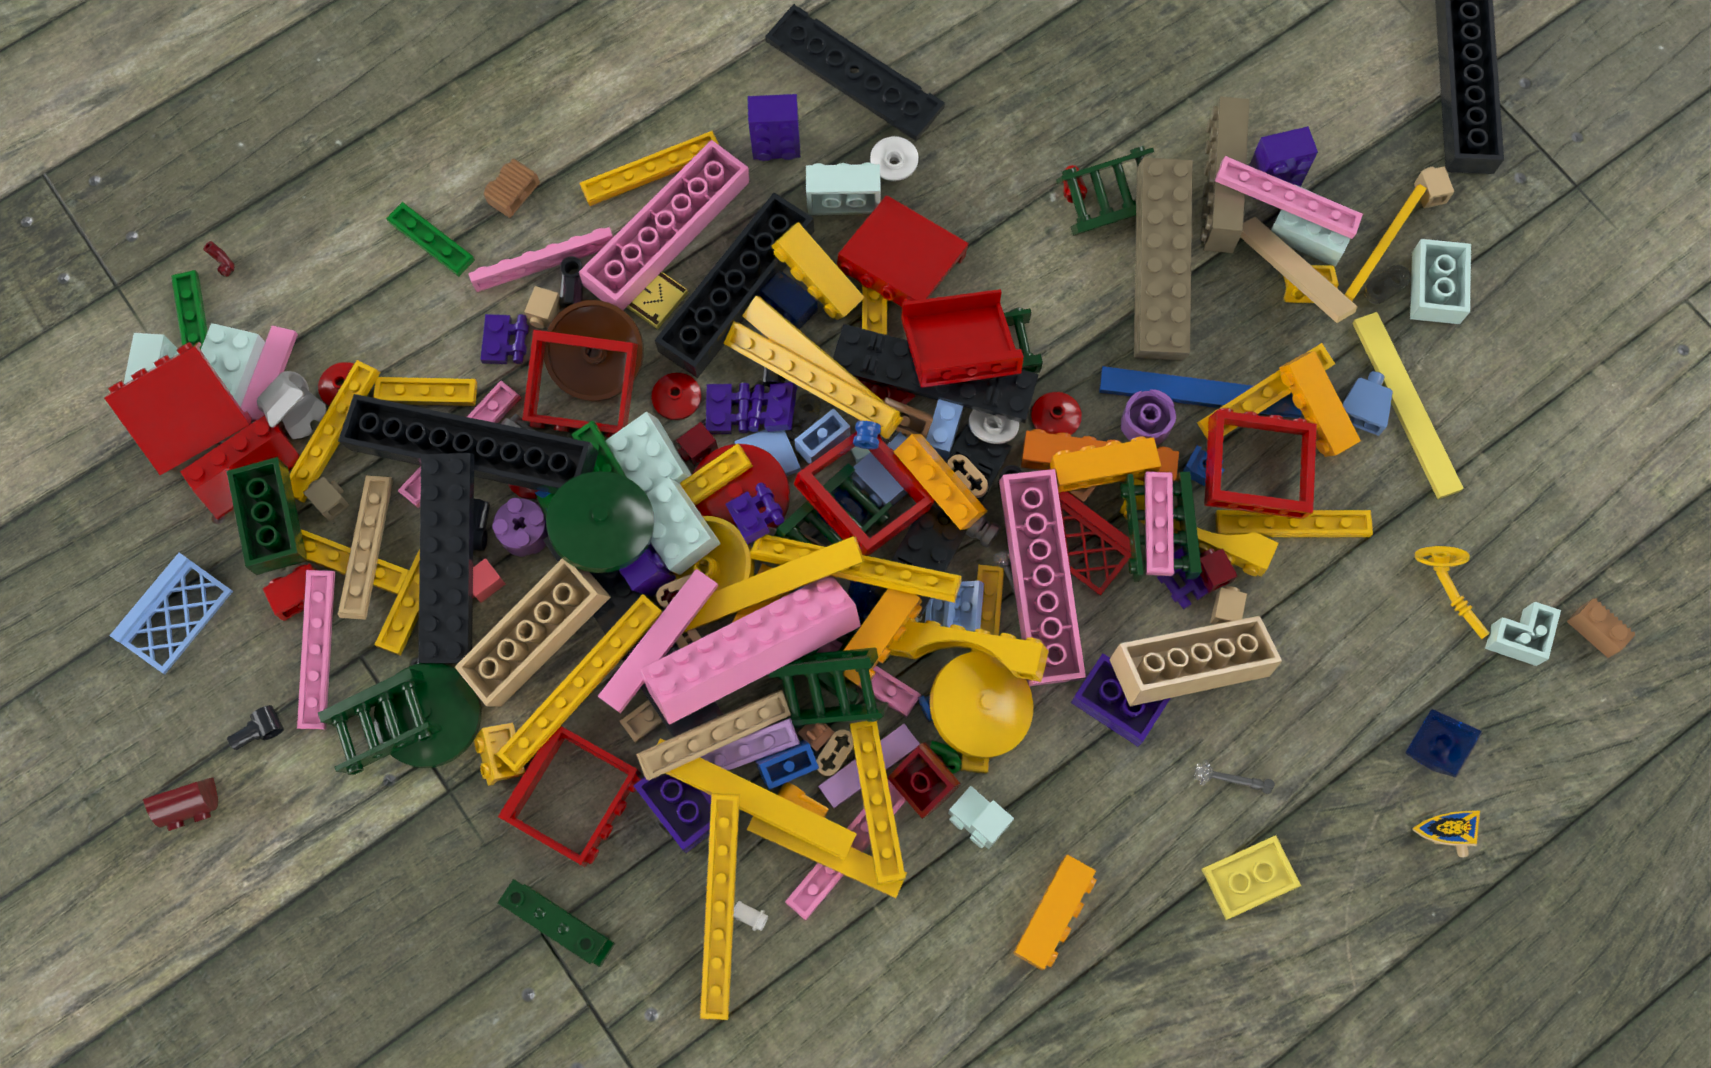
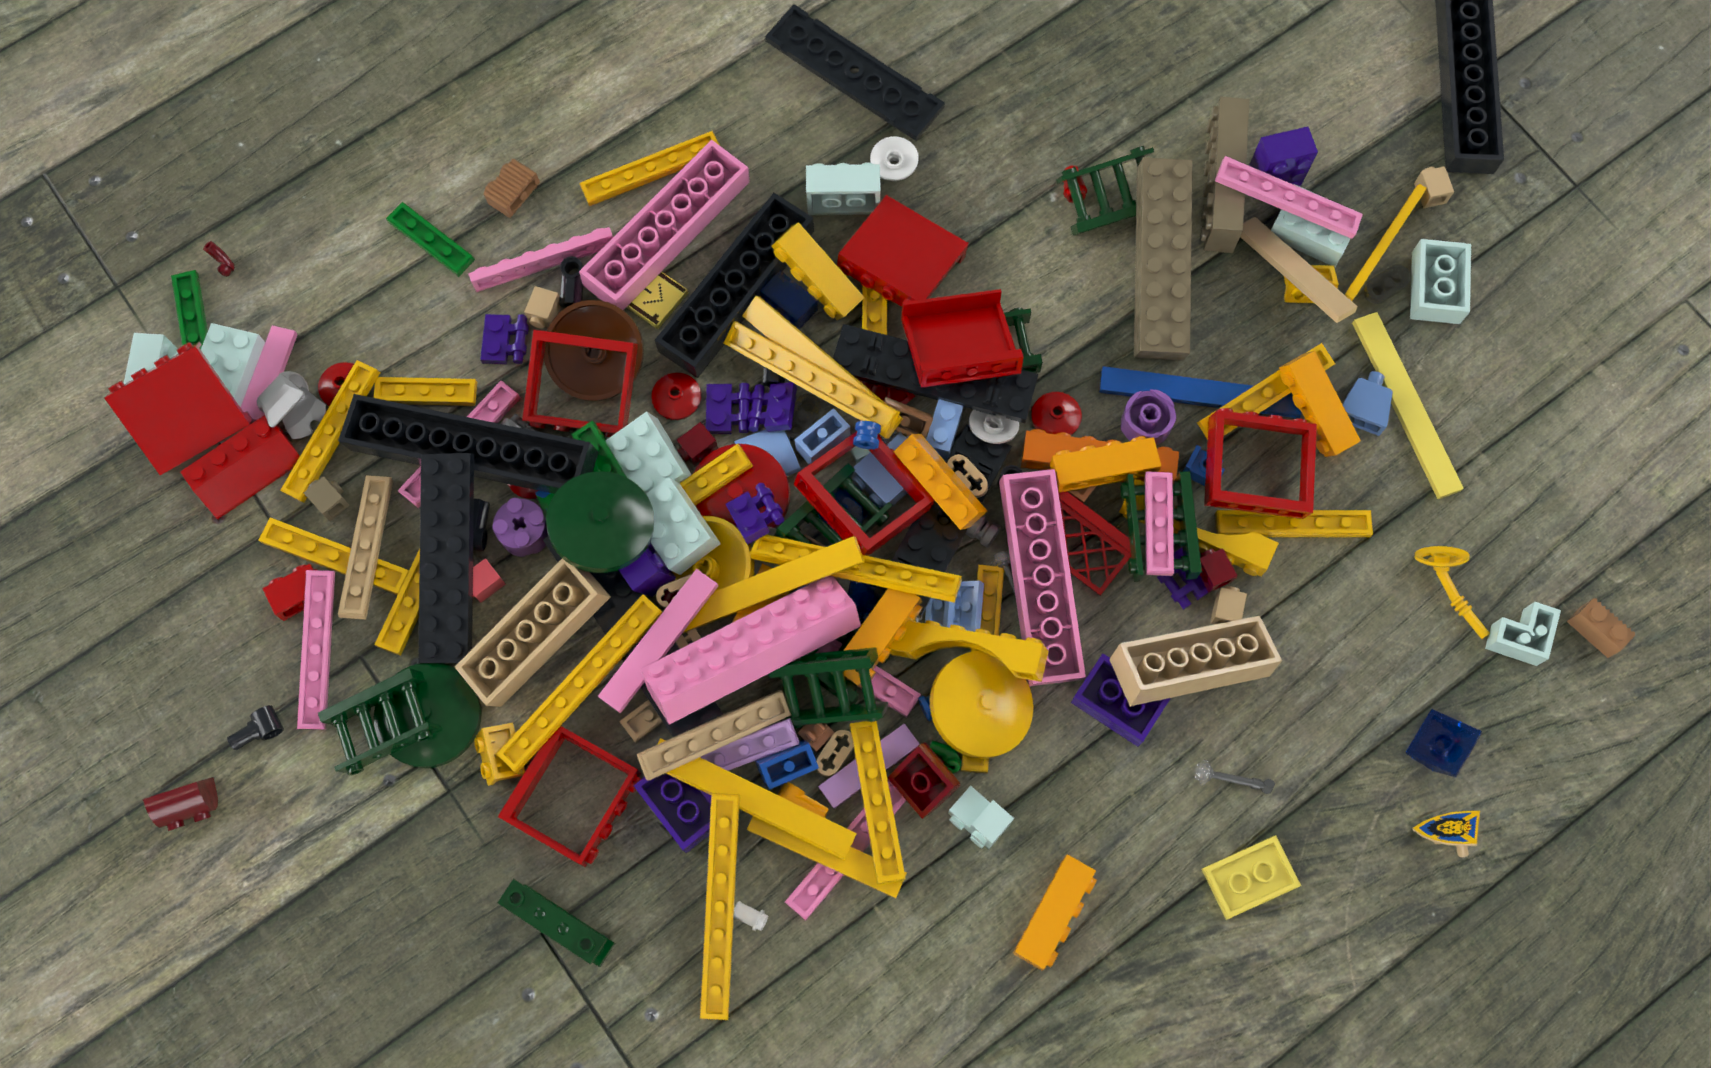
light blue fence [109,553,233,674] -> none
dark green brick [226,457,307,575] -> none
dark purple brick [747,94,801,161] -> none

